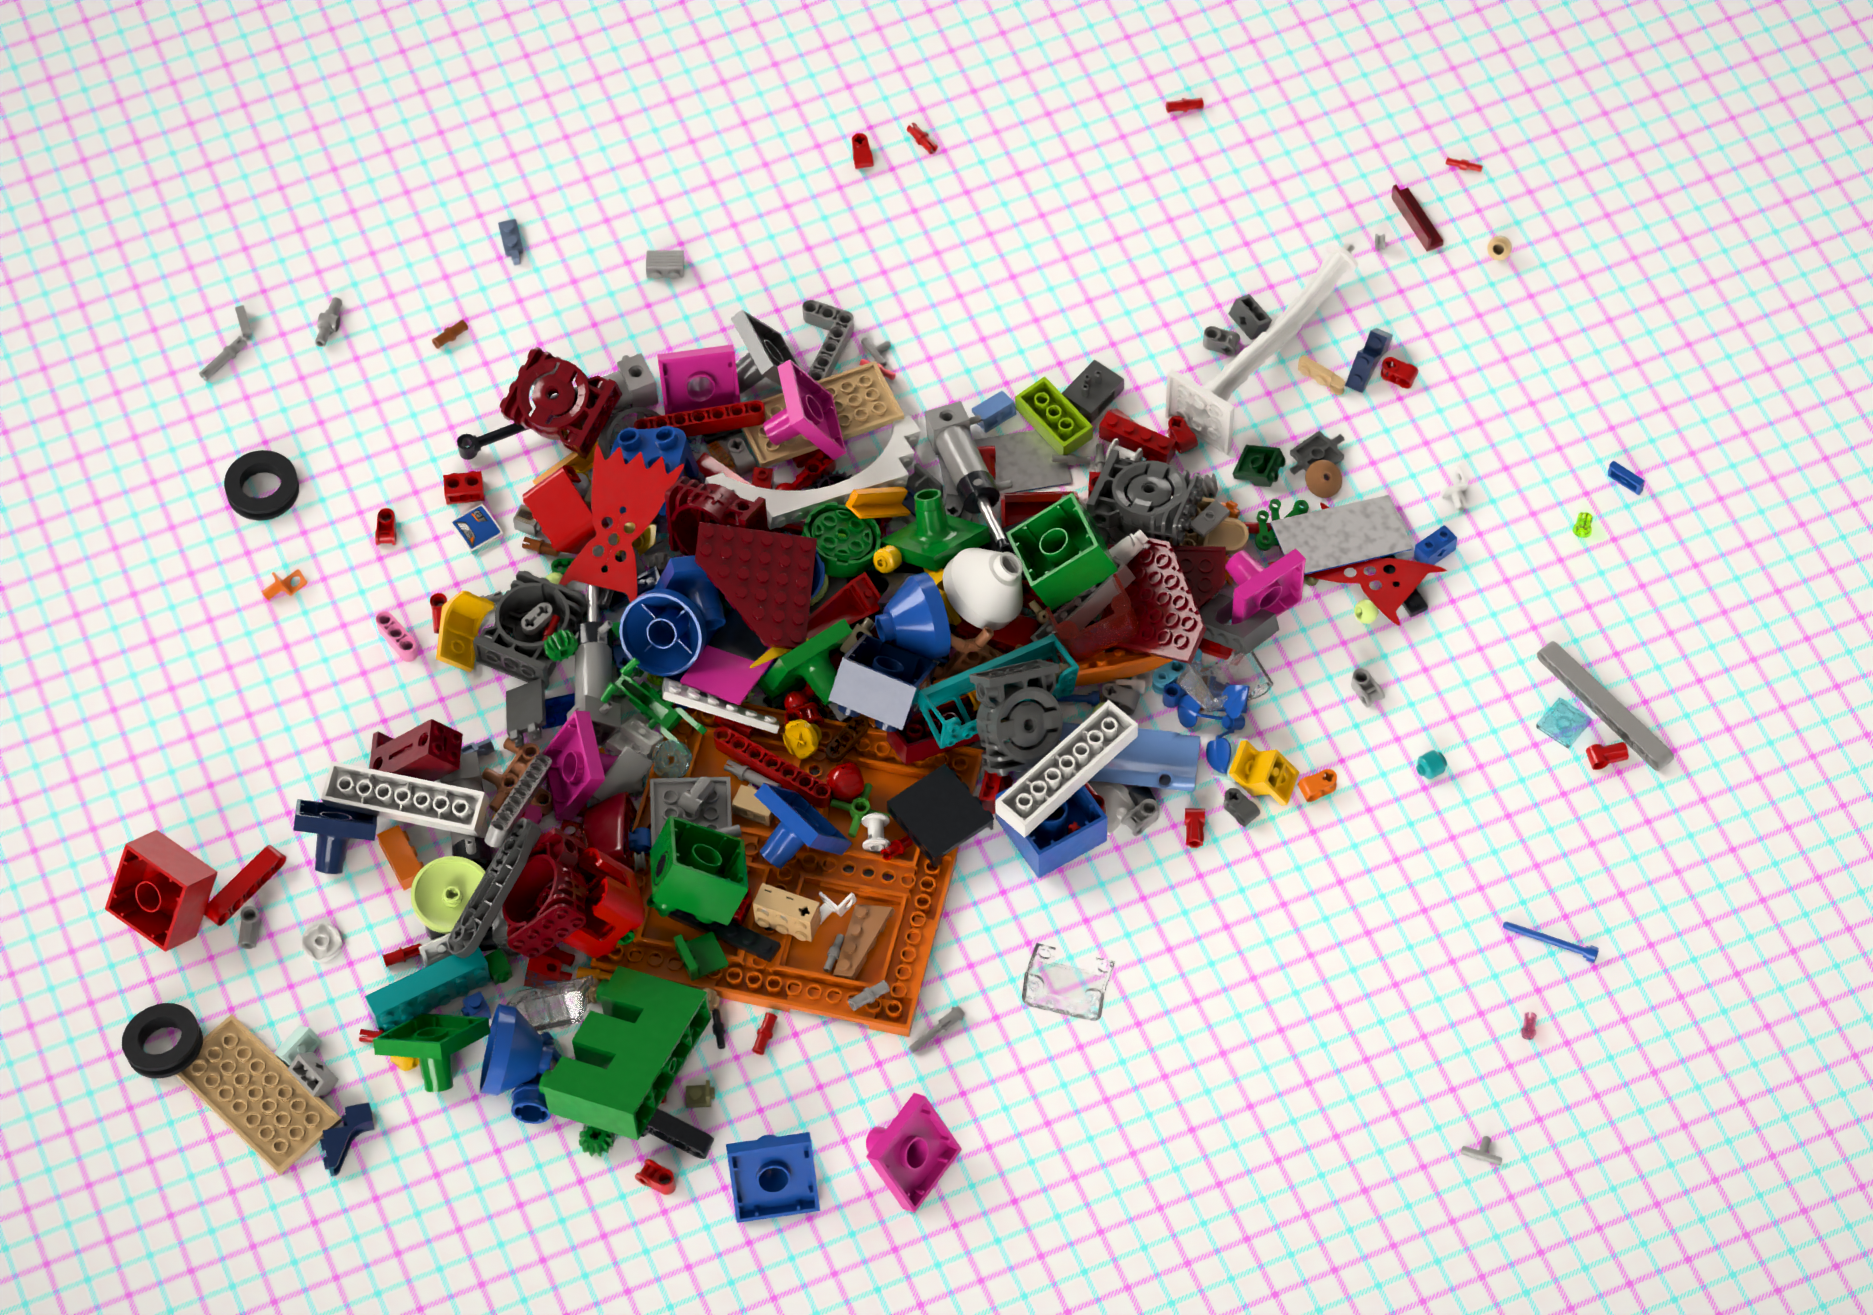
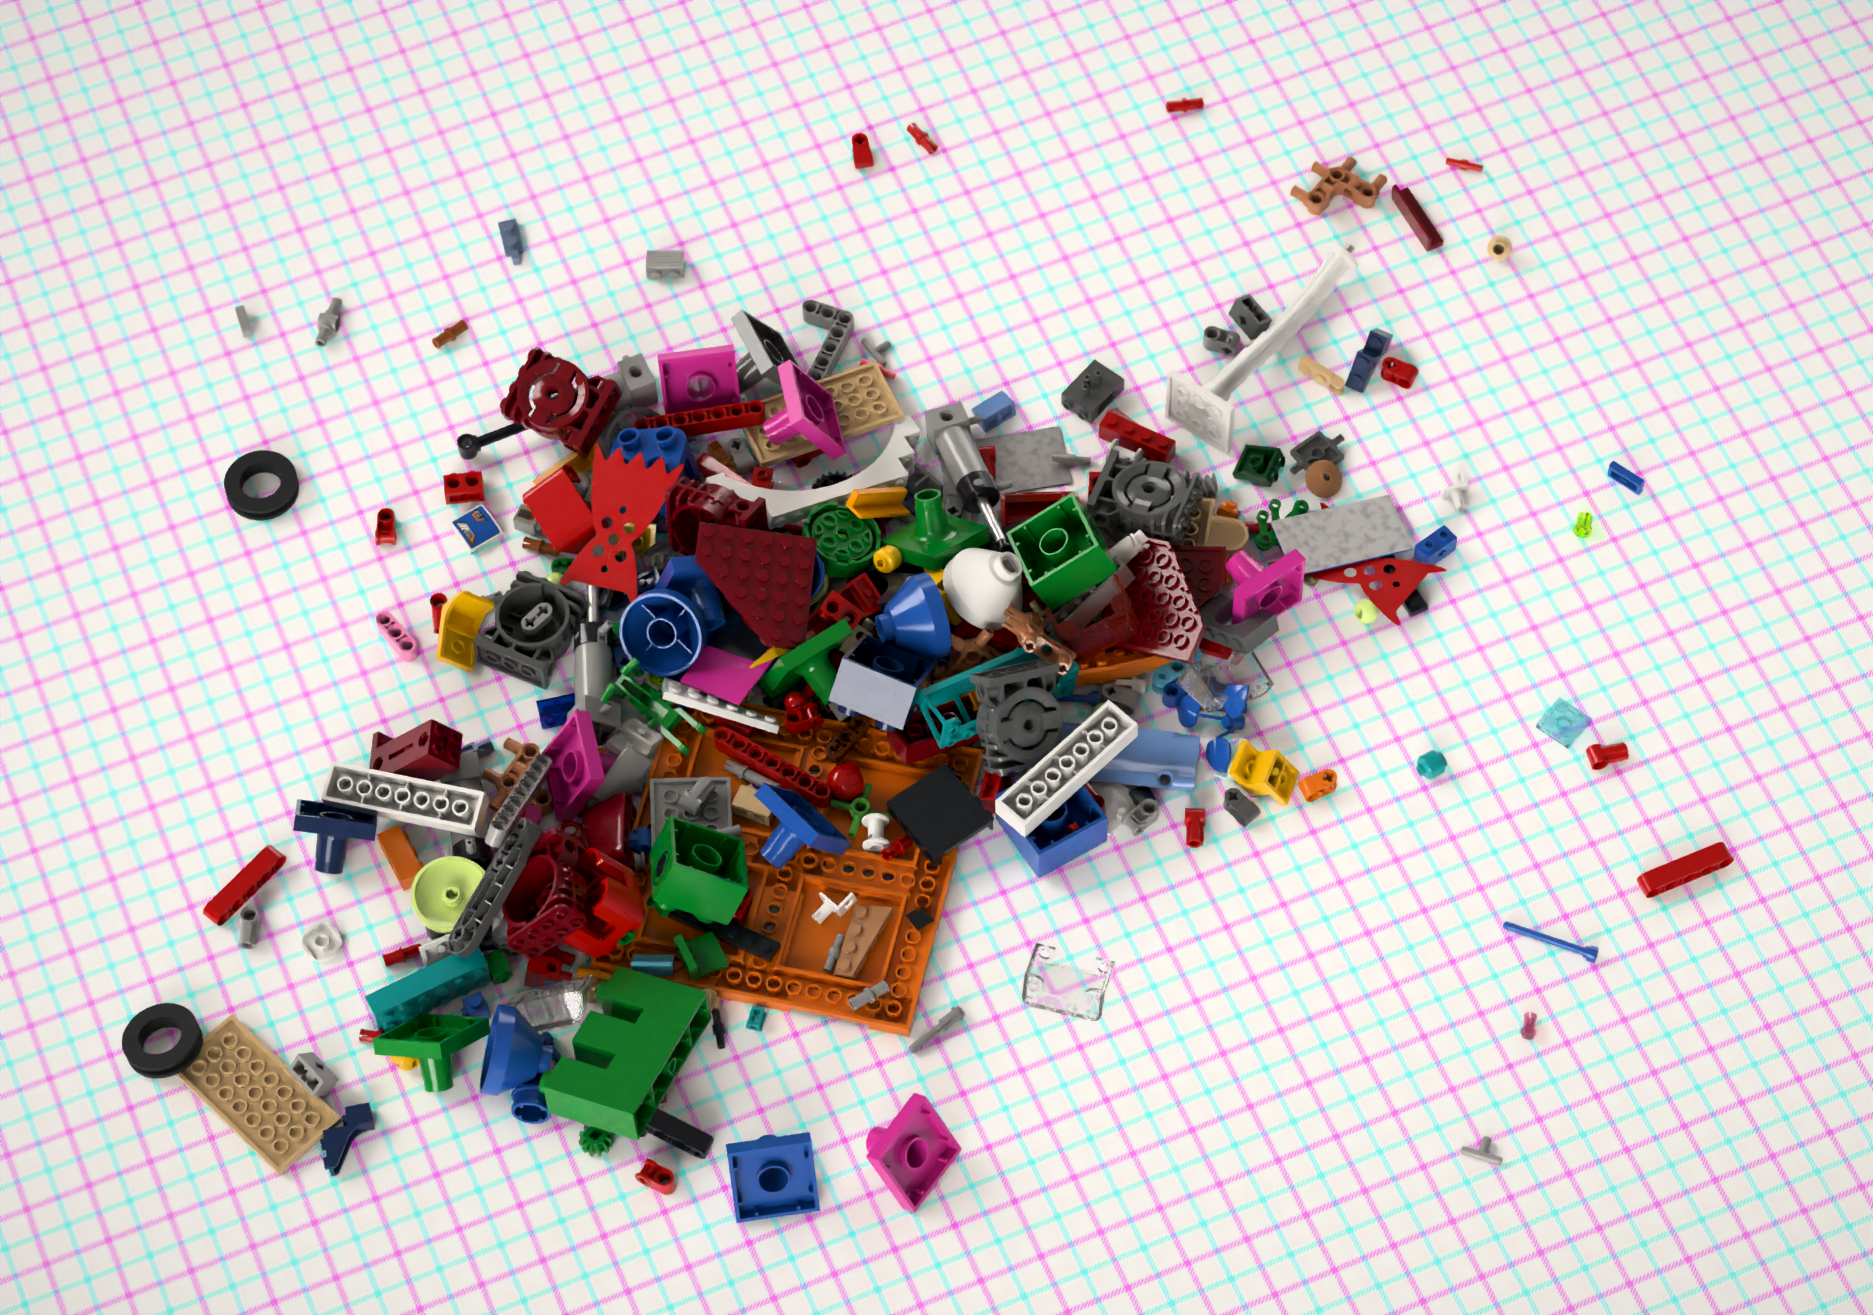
red brick [105,830,218,952] -> none
light grey pin [198,336,248,382] -> none
orange bracket [261,569,308,601] -> none
light aqua panel [274,1026,323,1067] -> none
dark grey tile [506,678,546,748] -> none
red bar [542,615,560,641] -> none
green gear [544,629,578,662] -> none
clear light blue plate [652,740,692,778] -> none
olive bracket [686,1080,715,1108] -> none
black pin [703,428,743,446] -> none
red pin [752,1012,778,1055] -> none
tan piece [753,883,821,942] -> none
red beam [775,451,836,491] -> none
yellow tile [783,719,822,759] -> none
lime brick [1015,376,1093,455] -> none
light grey bar [1094,443,1106,472] -> none
red piece [1167,416,1198,454] -> none
light grey plate [1190,500,1230,538] -> none
light grey piece [1351,668,1385,708] -> none
light grey bush [1375,233,1385,250] -> none
light grey beam [1536,641,1674,771] -> none
none -> medium azure panel [631,955,674,977]
none -> teal piece [746,1006,767,1032]
none -> red brick [816,590,865,631]
none -> black slope [906,905,934,931]
none -> nougat pin [1002,604,1077,675]
none -> nougat pin [1290,156,1388,215]
none -> red beam [1636,842,1734,898]

